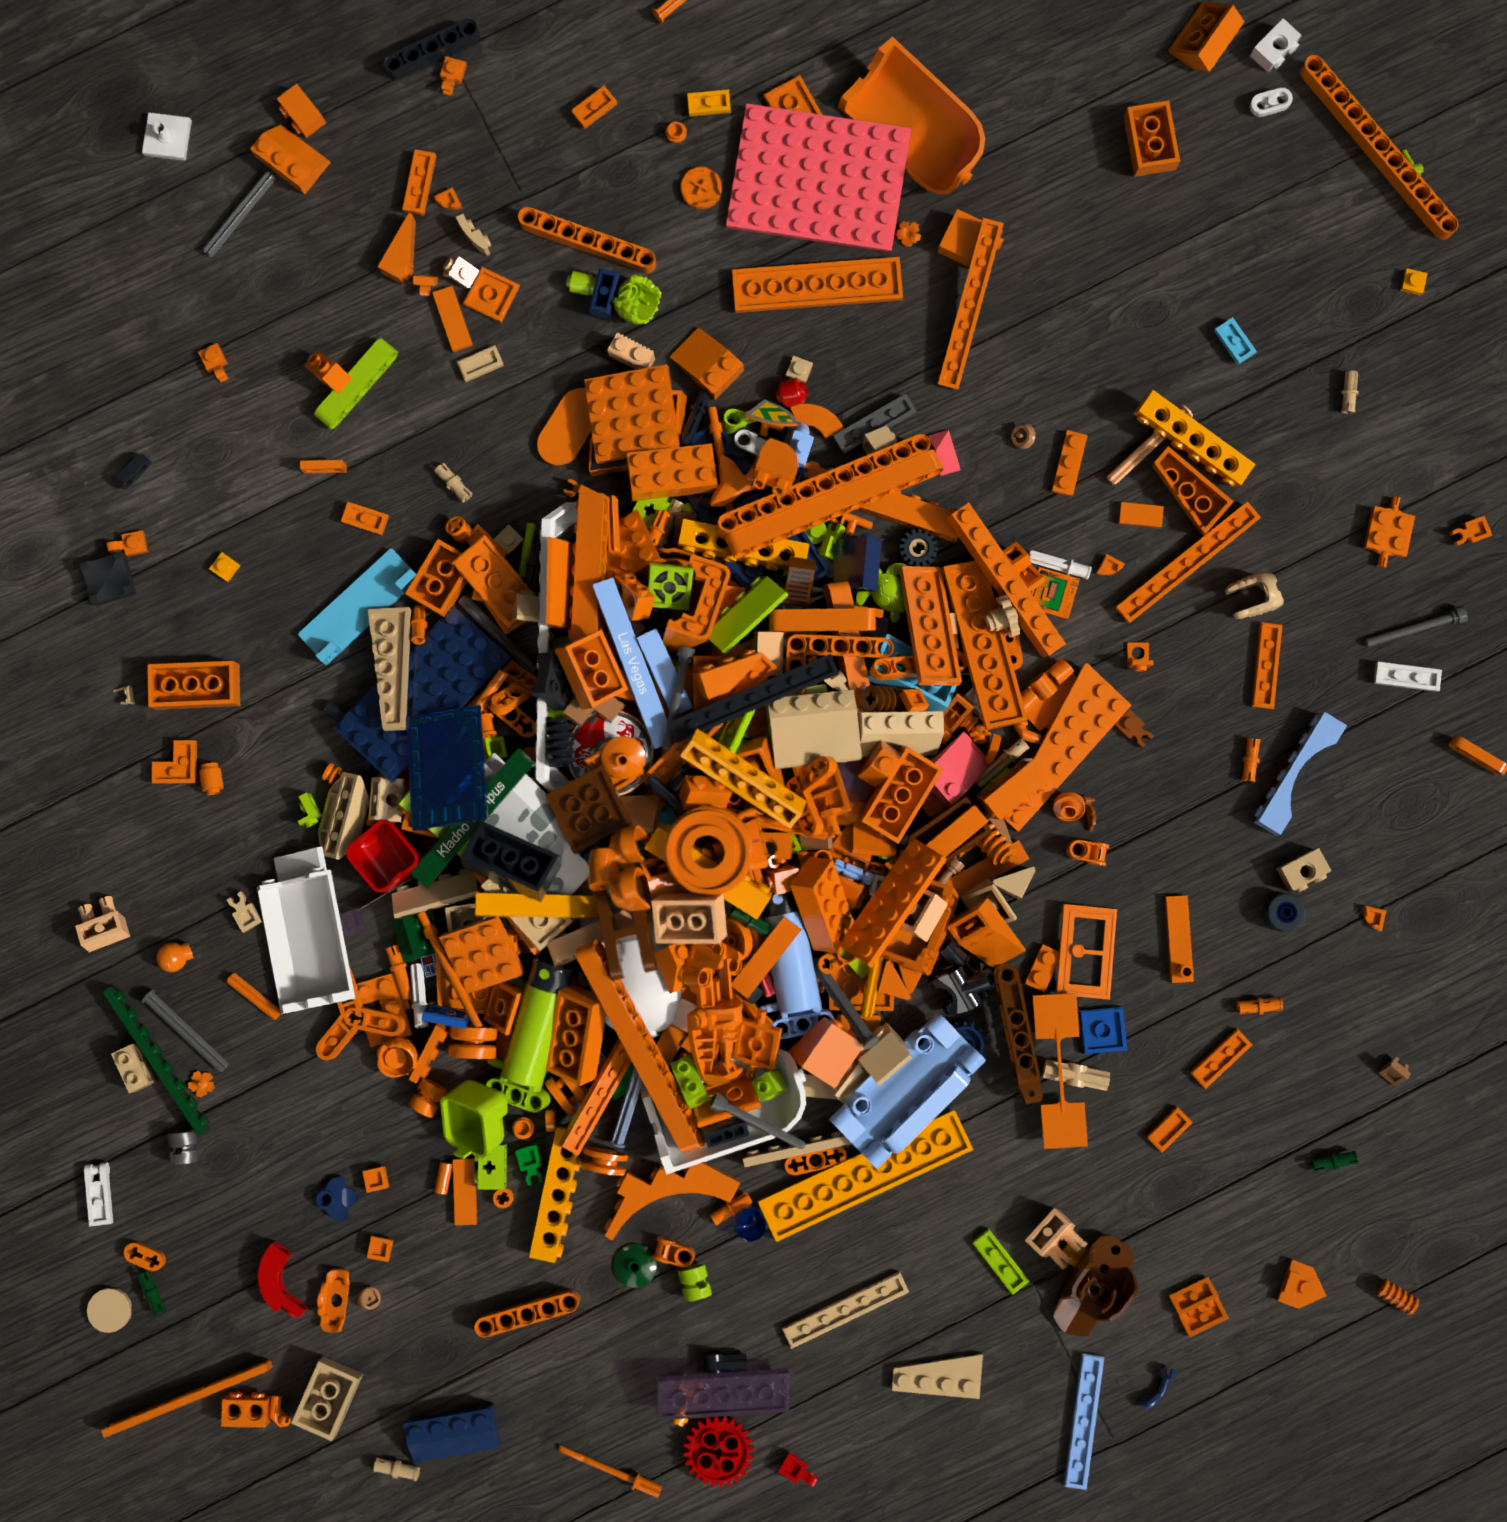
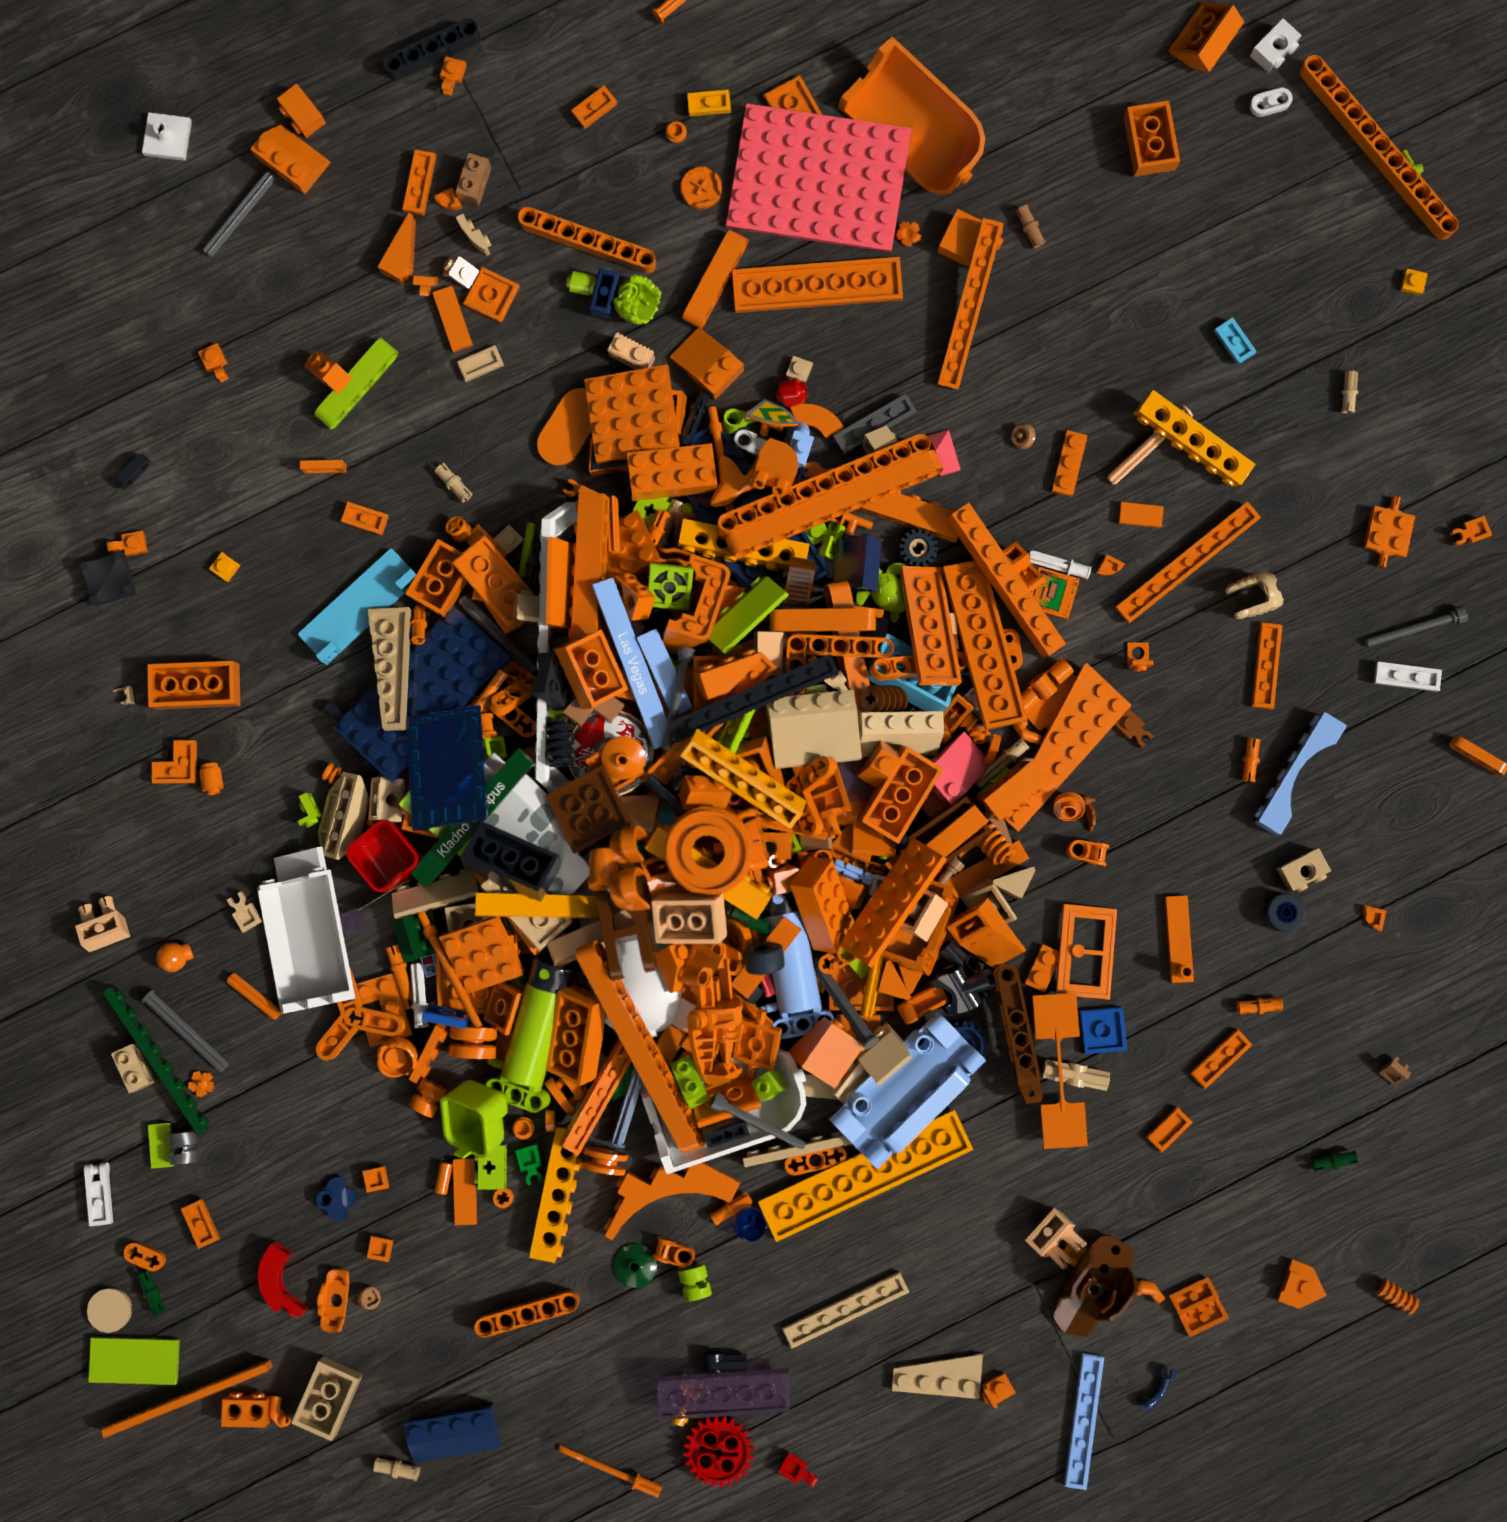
orange plate [899,689,929,712] -> none
lime tile [971,1228,1030,1295] -> none
tan plant [985,595,1020,637] -> none
orange wedge [1152,446,1234,536] -> none
none -> lime tile [89,1337,180,1385]
none -> lime tile [148,1122,175,1169]
none -> orange plate [181,1199,220,1249]
none -> medium nougat brick [456,153,491,206]
none -> orange beam [682,230,749,329]
none -> black wheel [743,942,785,975]
none -> orange animal [897,987,948,1024]
none -> orange bracket [981,1372,1016,1409]
none -> medium nougat pin [1015,205,1046,249]
none -> orange arm [1137,1280,1165,1304]

